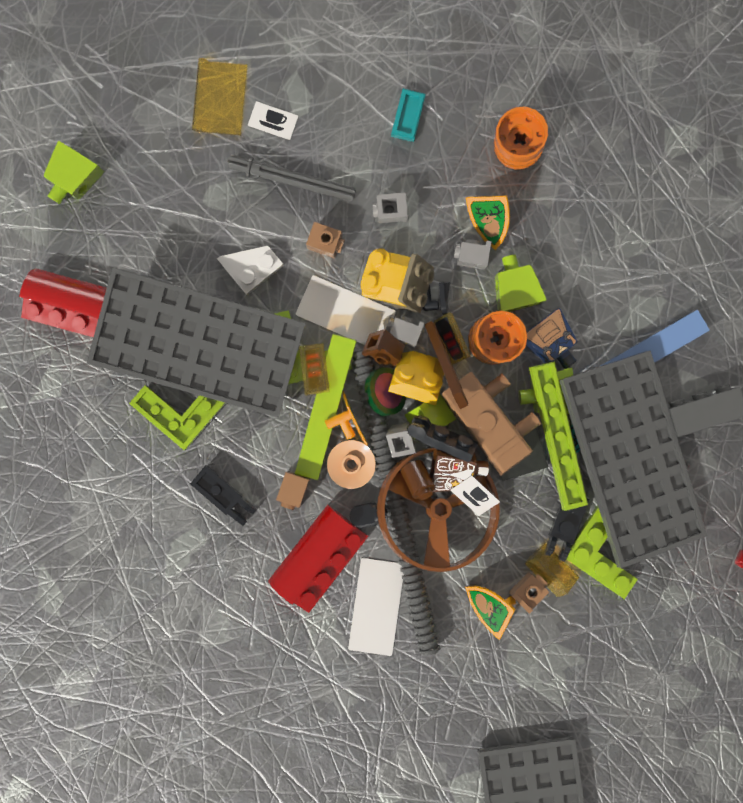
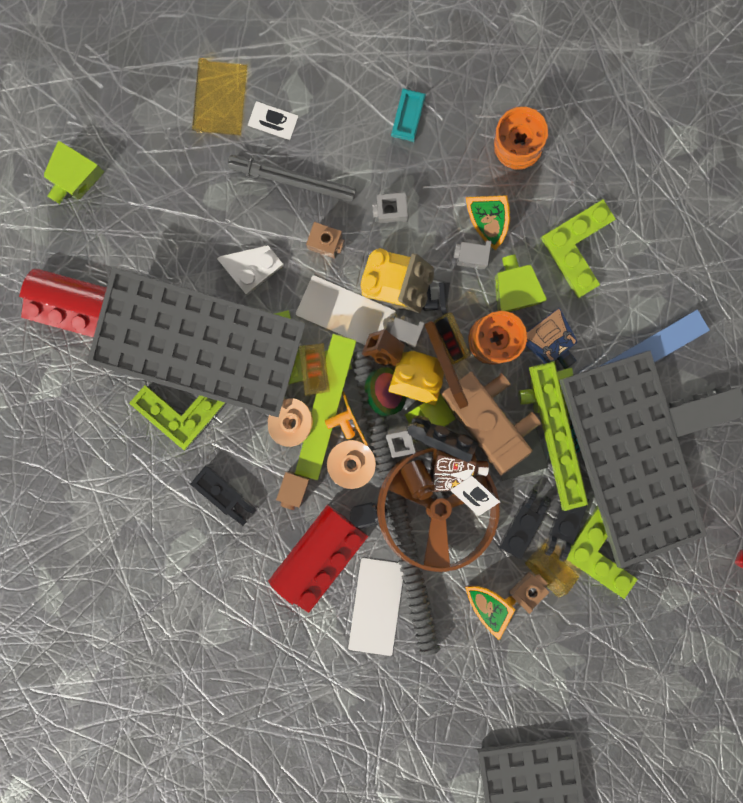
none -> light nougat dish [268,398,313,447]
none -> black hinge [498,489,551,559]
none -> lime plate [541,199,616,298]

